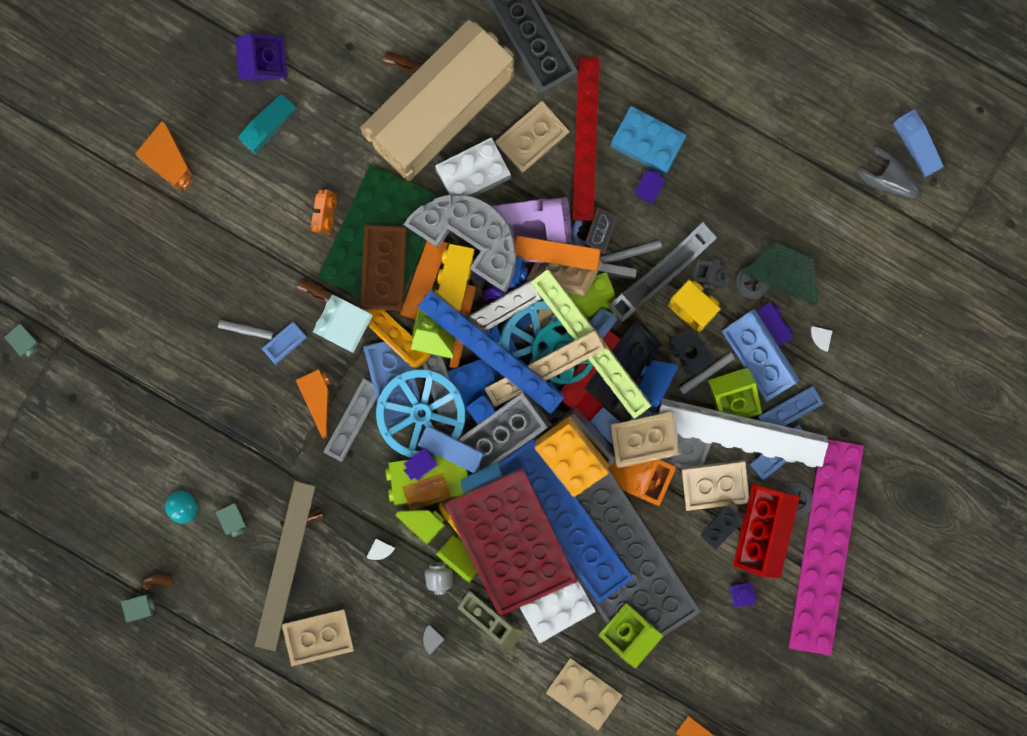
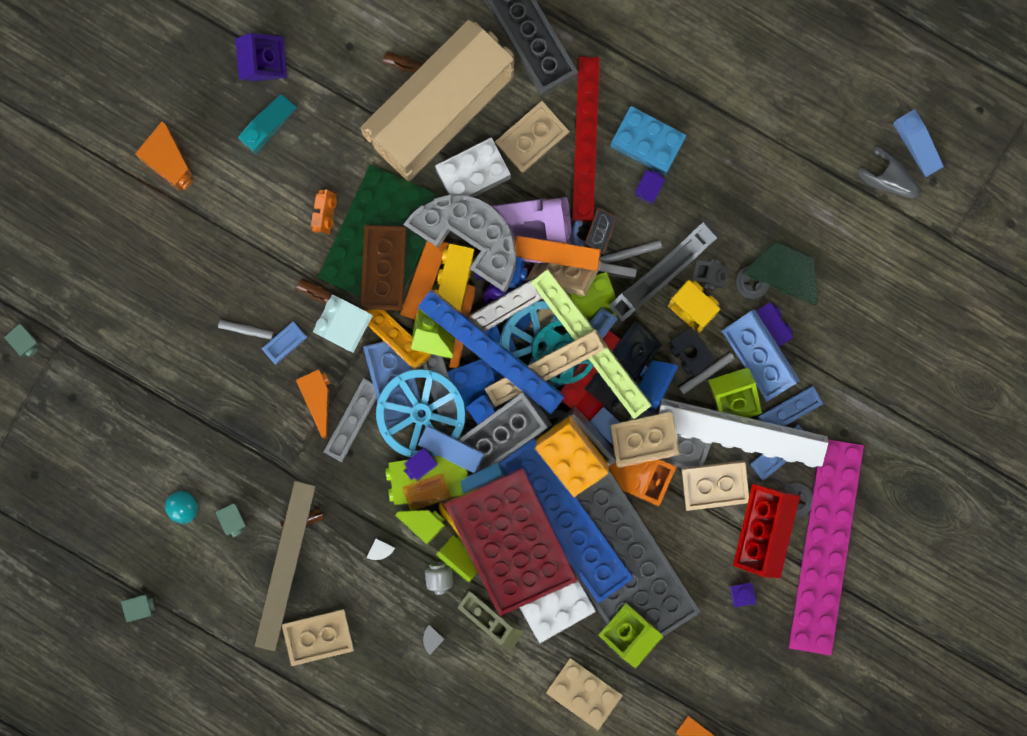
reddish brown arm [141,574,173,591] -> none
black brick [700,500,747,550] -> none
white tile [810,326,832,352] -> none

